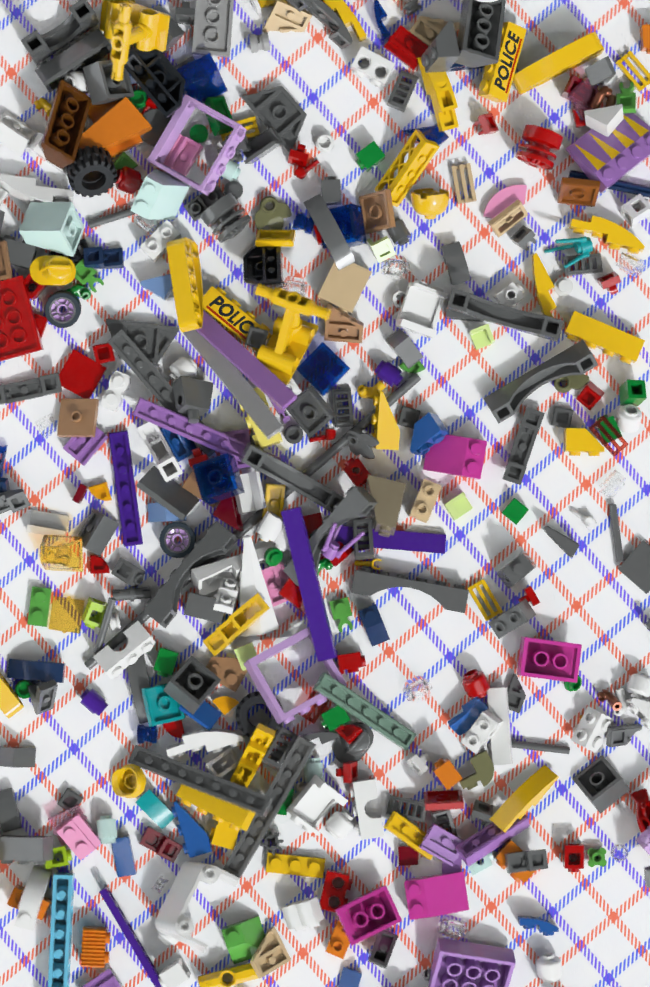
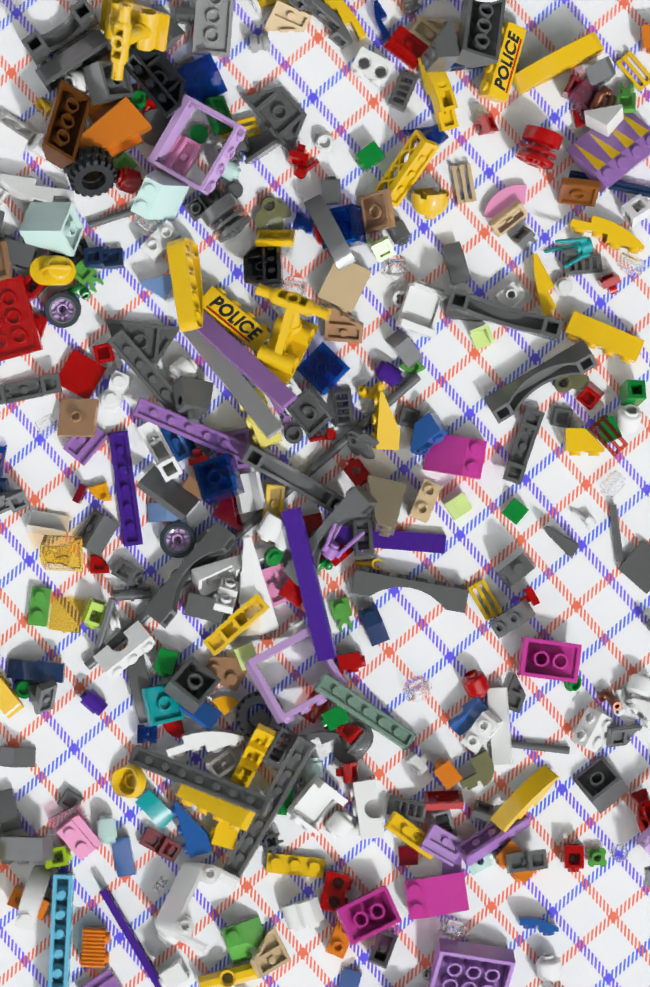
dark grey tile [245,326,269,349] -> none

